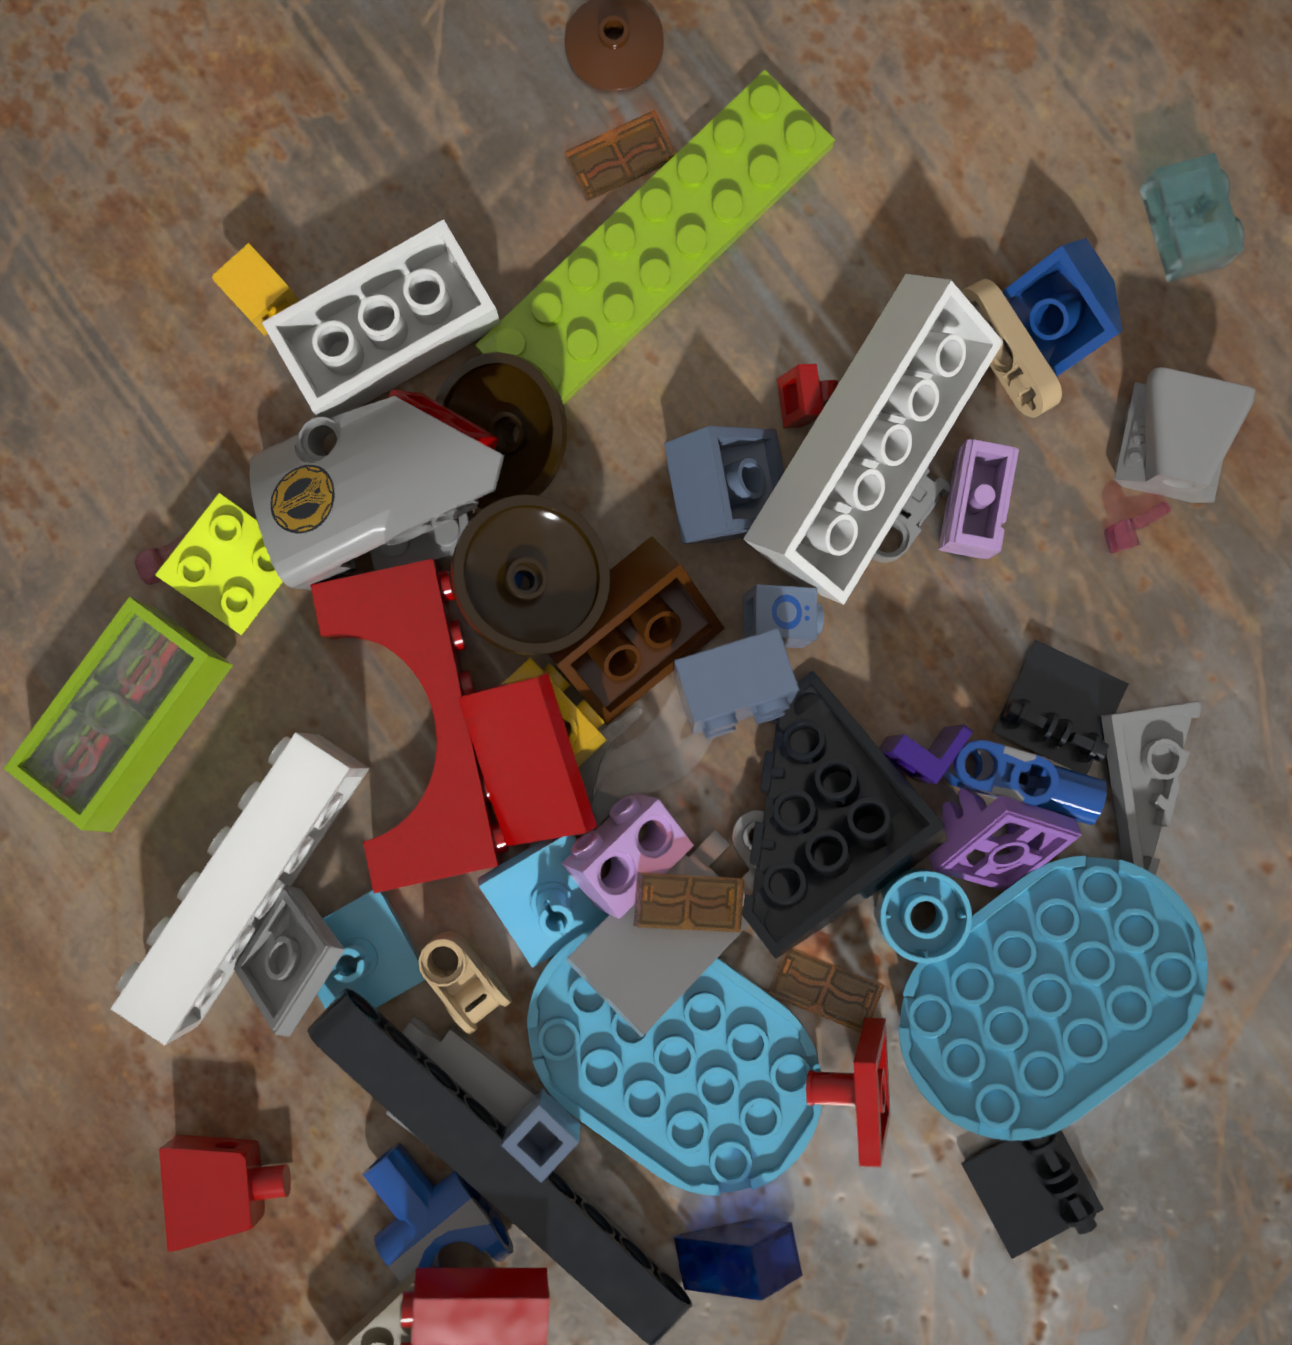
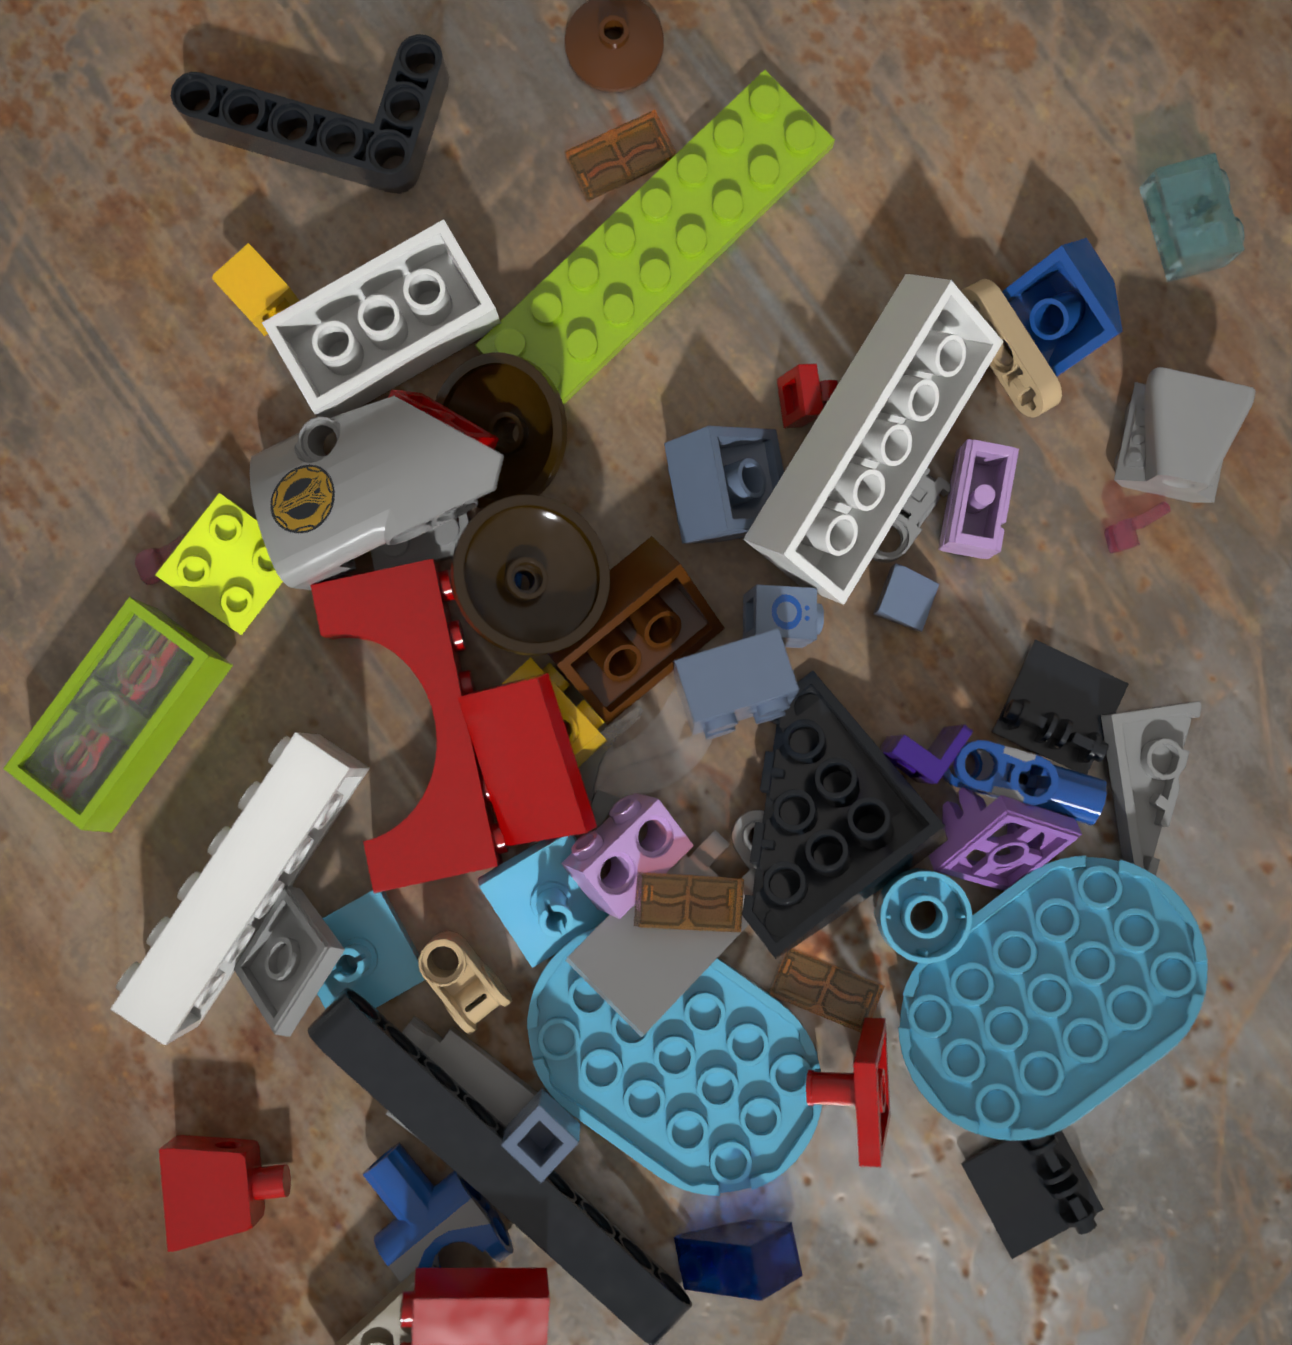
none -> black beam [171,34,449,194]
none -> sand blue slope [873,563,939,632]

